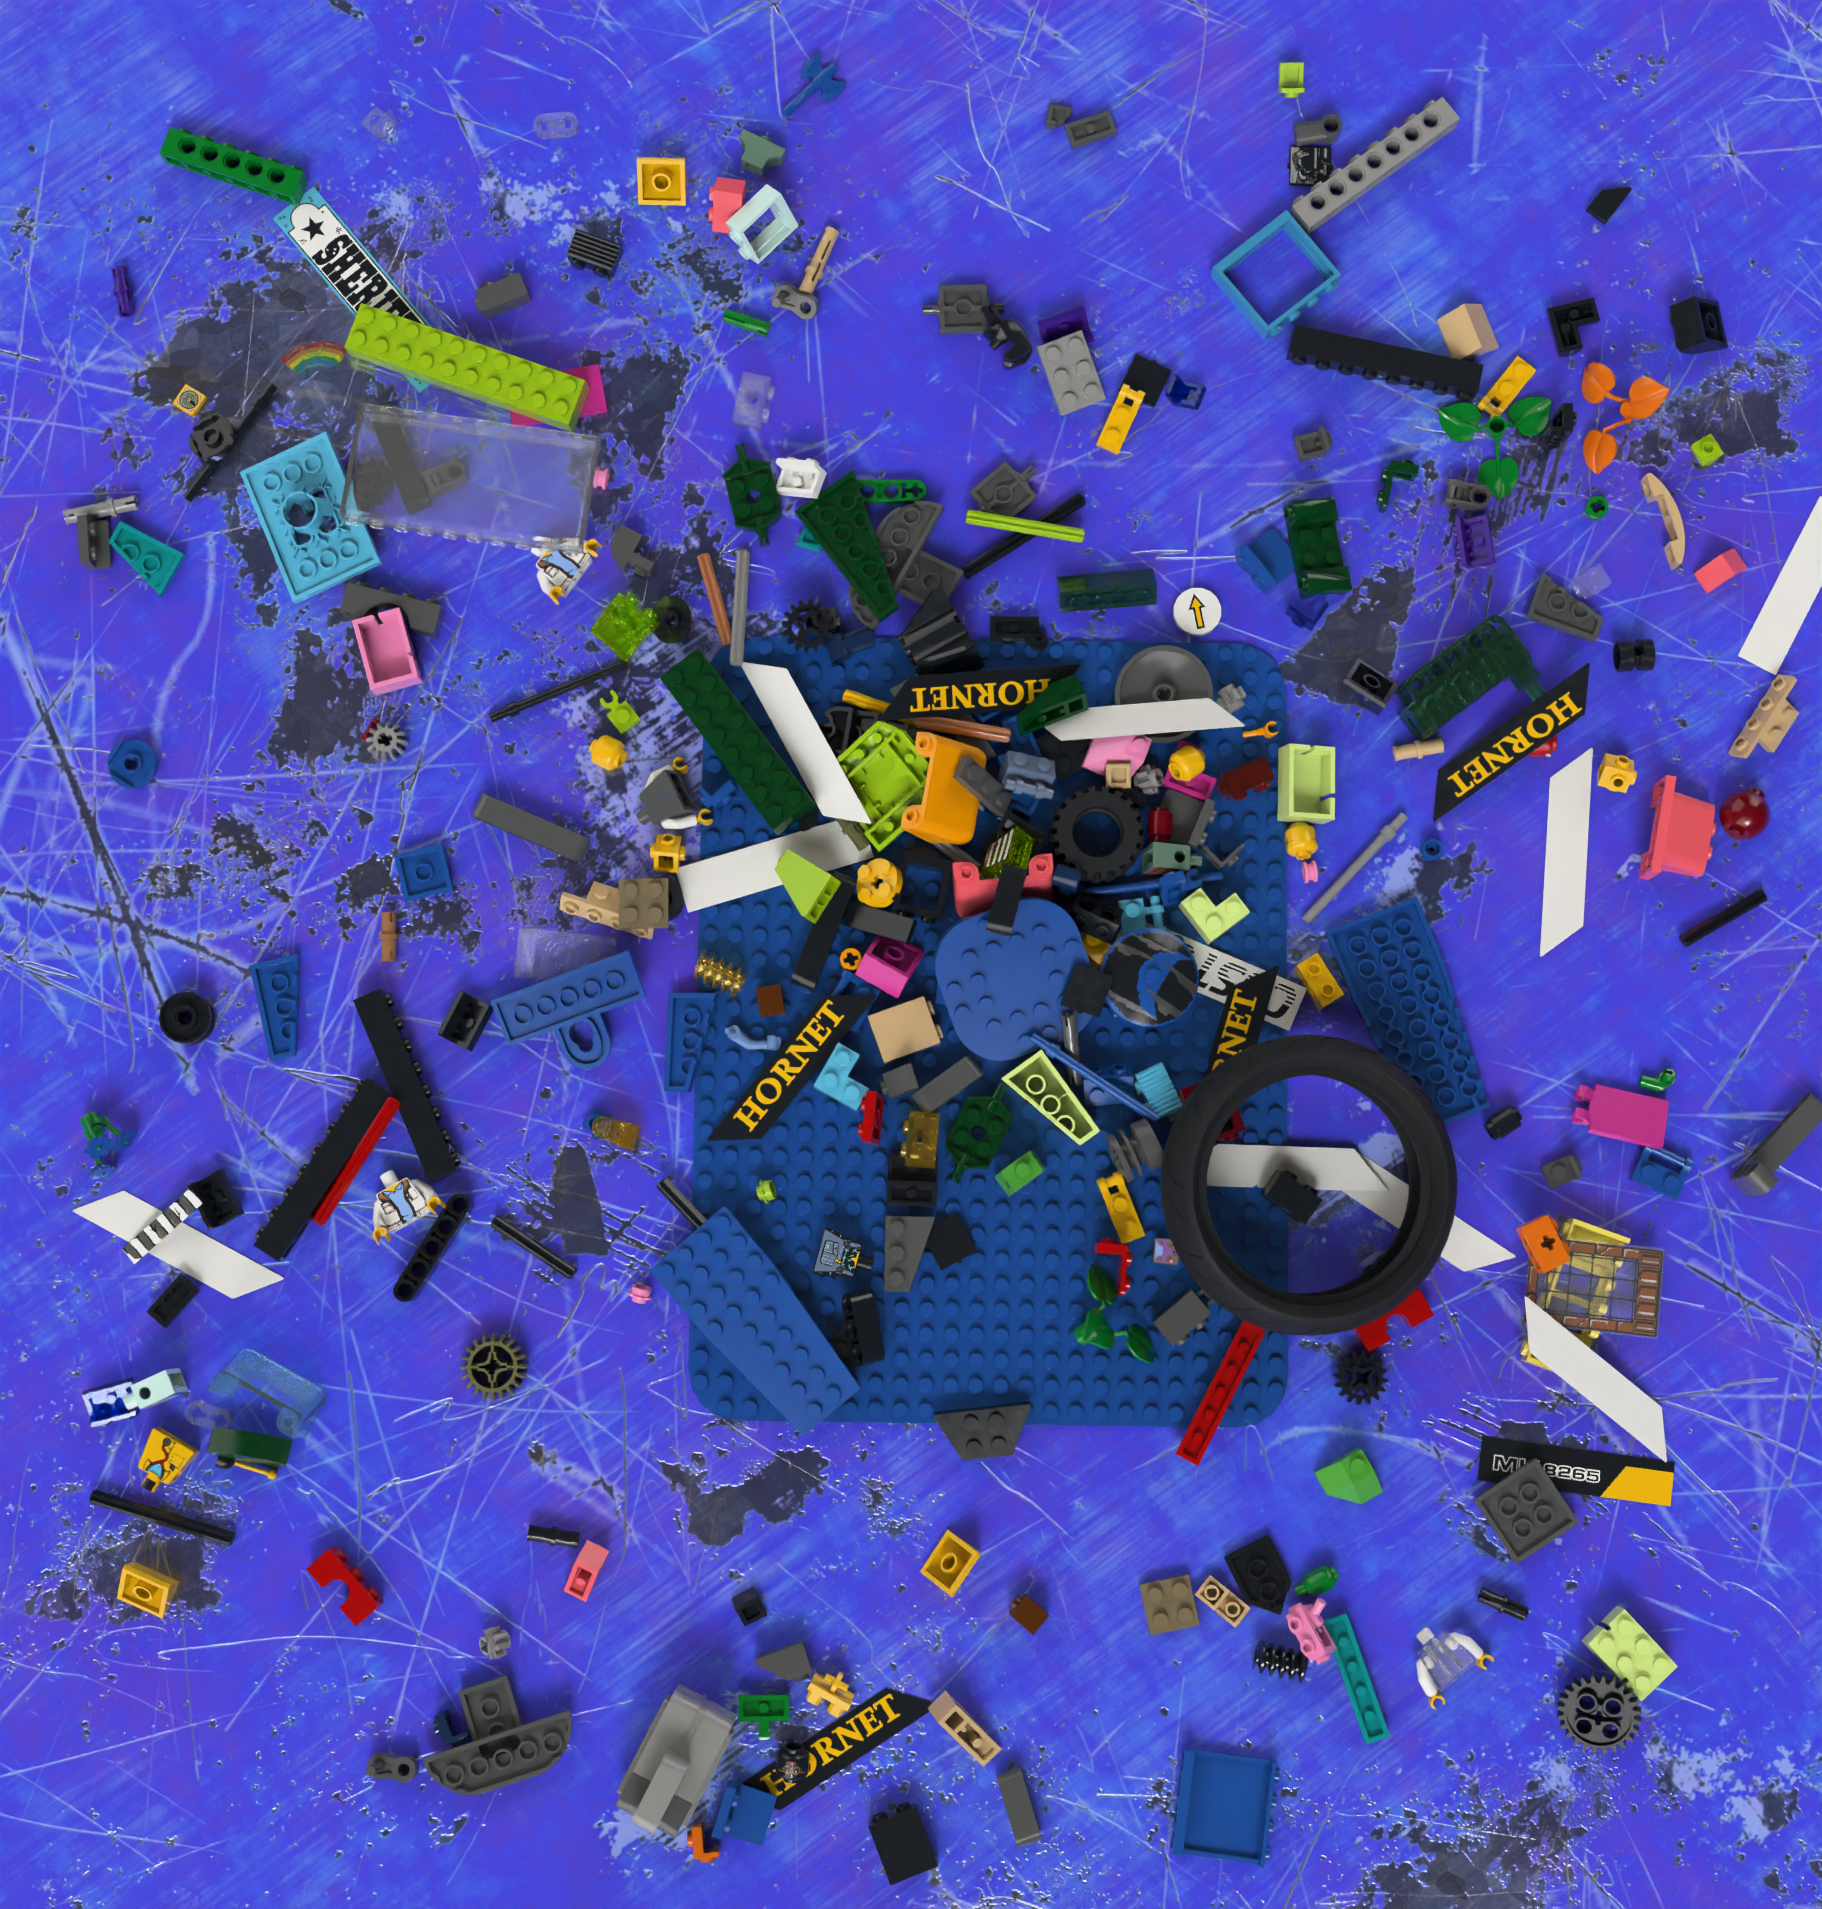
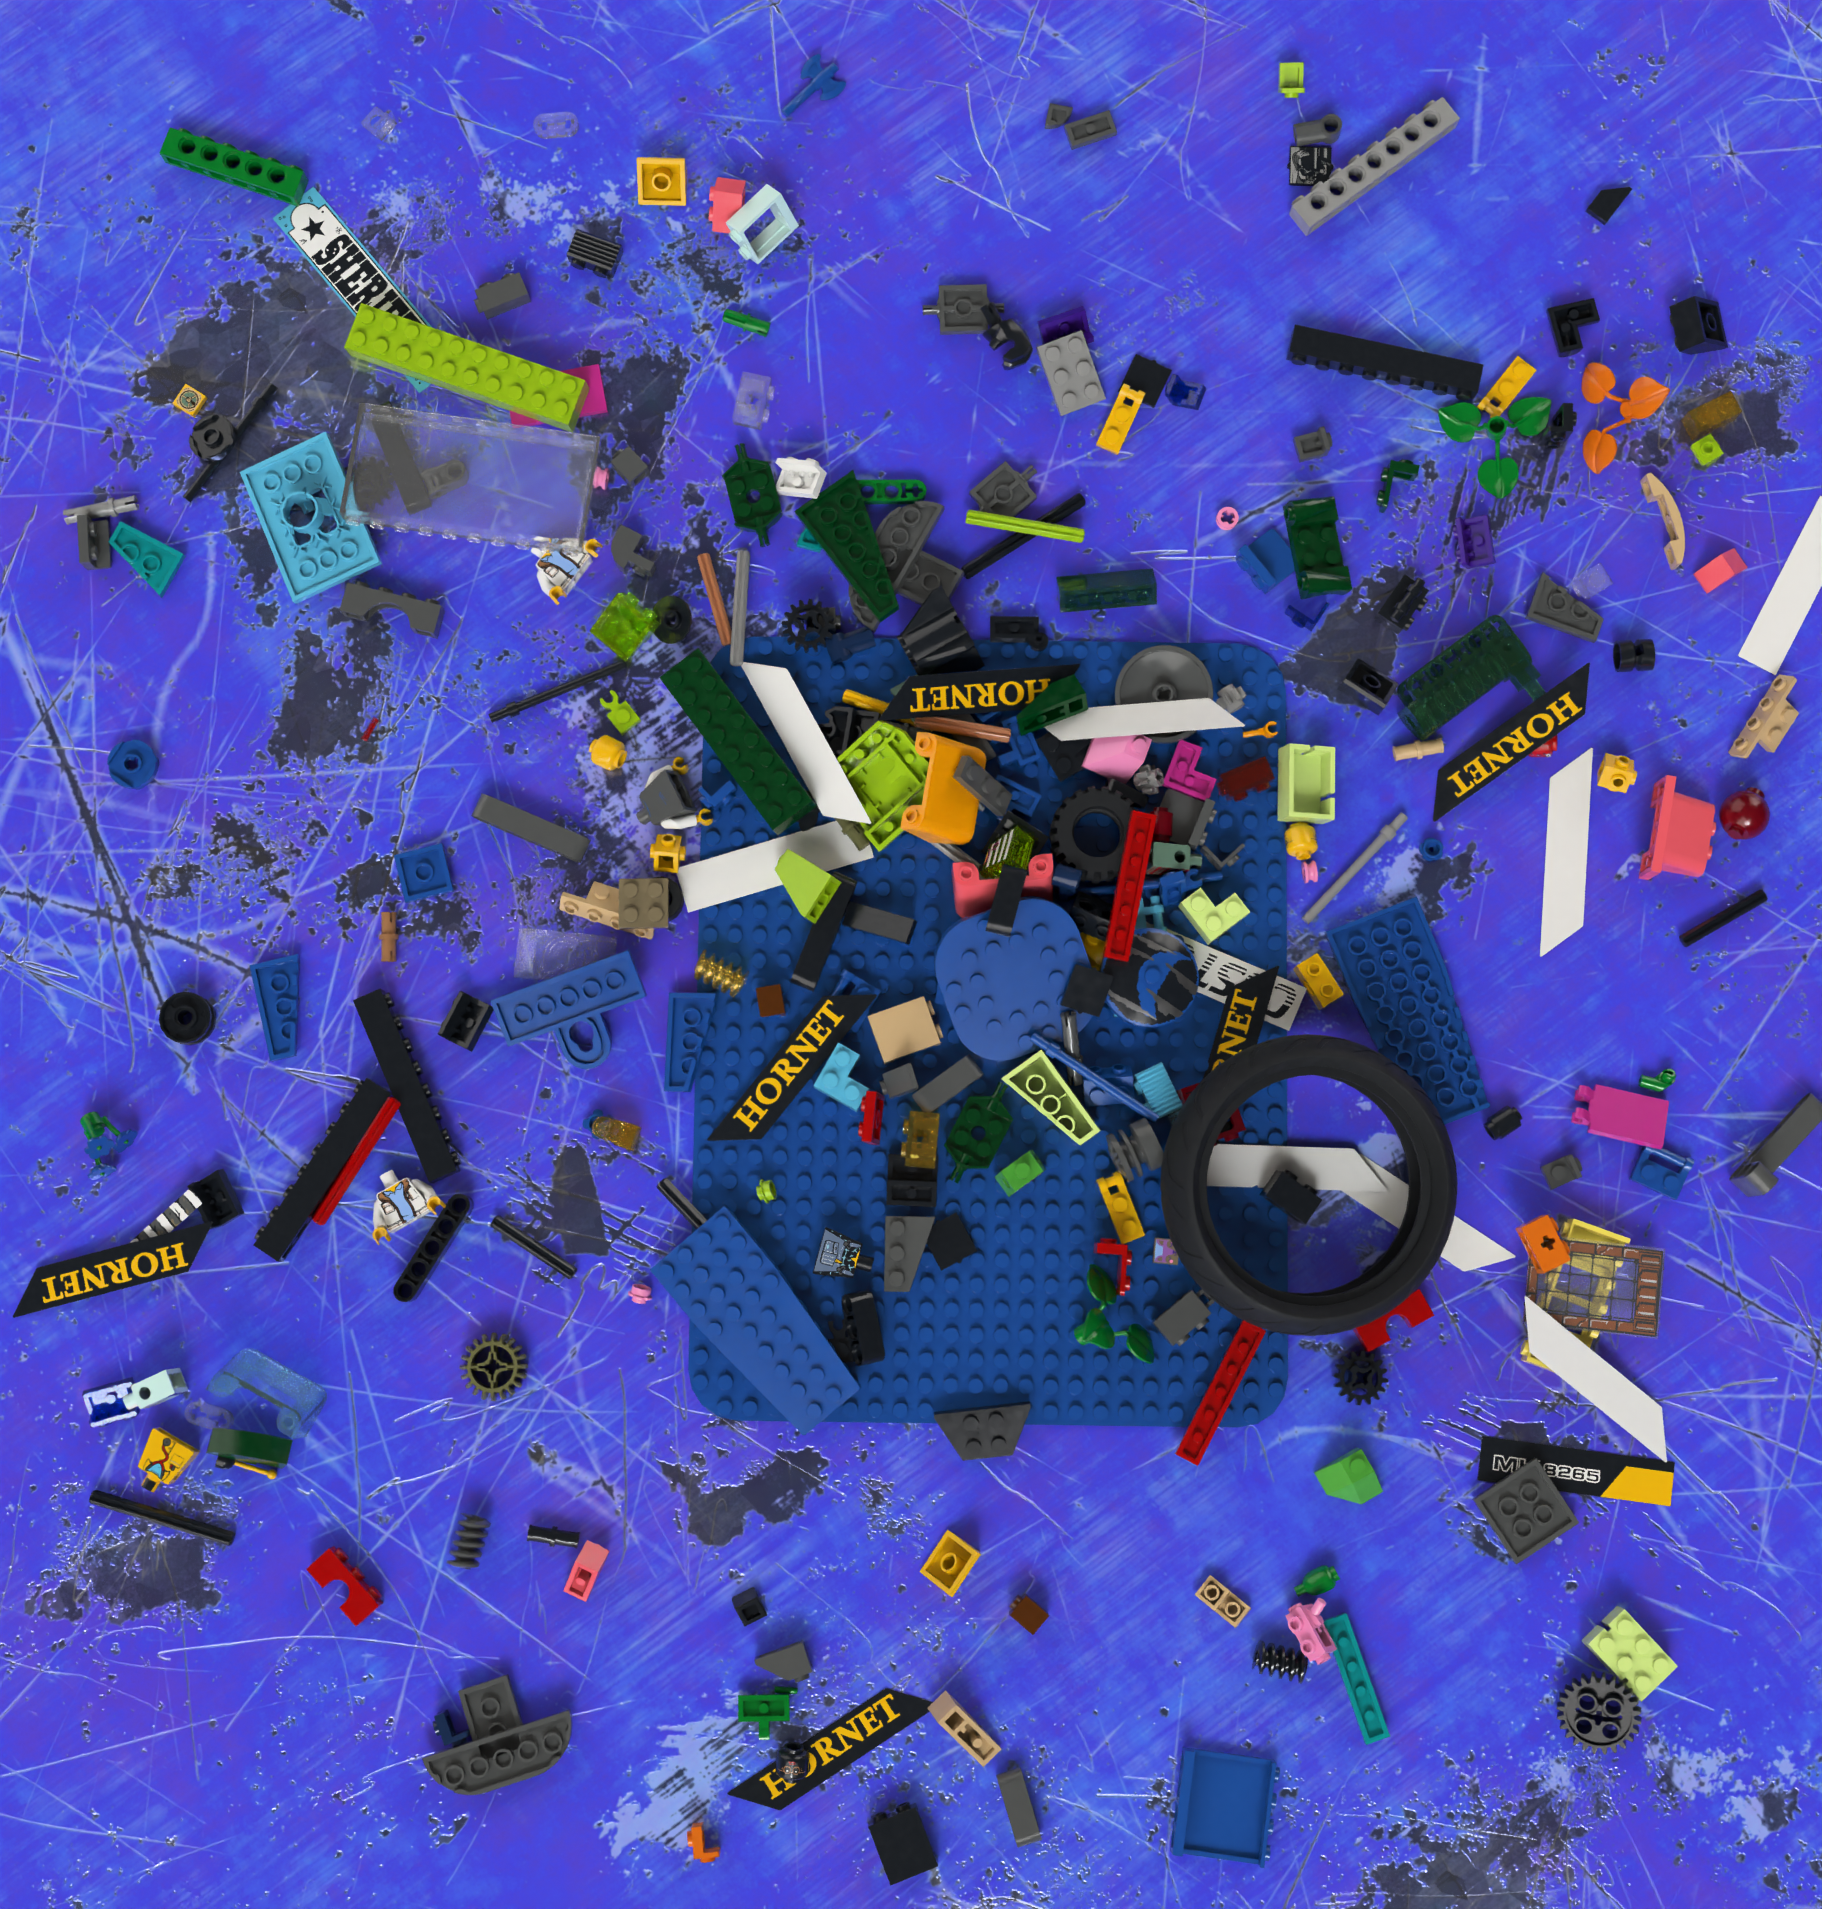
white sticker [73,1191,284,1299] -> none
dark purple pin [111,266,135,317] -> none
yellow slope [117,1561,180,1619] -> none
black plate [146,1274,201,1328] -> none
clear light blue tile [280,340,347,376] -> none
bright pink piece [352,607,423,696] -> none
light grey gear [366,721,408,763] -> none
dark grey piece [366,1752,419,1783] -> none
light grey gear [479,1626,511,1659] -> none
light grey piece [615,1684,737,1838] -> none
blue bracket [711,1780,777,1845] -> none
medium blue piece [725,1025,781,1051] -> none
sand green brick [739,129,787,178] -> none
dark grey piece [771,283,820,320] -> none
tan pin [798,227,840,295] -> none
yellow hips [806,1671,855,1718] -> none
light orange bush [840,948,862,971] -> none
dark pink slope [855,936,925,998] -> none
yellow plate [856,858,903,909] -> none
black window [892,851,953,925] -> none
sand blue brick [999,750,1056,799] -> none
tan tile [1106,763,1131,789] -> none
dark tan plate [1139,1574,1200,1636] -> none
yellow head [1168,745,1205,782] -> none
white tile [1173,588,1221,636] -> none
dark azure window [1210,210,1341,340] -> none
black tile [1224,1535,1292,1615] -> none
clear torso [1416,1627,1494,1709] -> none
tan slope [1436,303,1499,360] -> none
dark grey piece [1442,479,1491,513] -> none
black axle [1477,1587,1529,1621] -> none
green bush [1584,496,1609,520] -> none
none -> black sticker [13,1221,213,1318]
none -> dark grey piece [446,1513,491,1569]
none -> dark grey brick [611,446,650,489]
none -> green piece [774,1686,798,1694]
none -> red plate [1102,810,1157,962]
none -> bright pink bush [1216,507,1239,530]
none -> black brick [1374,575,1429,635]
none -> clear yellow brick [1681,391,1742,441]

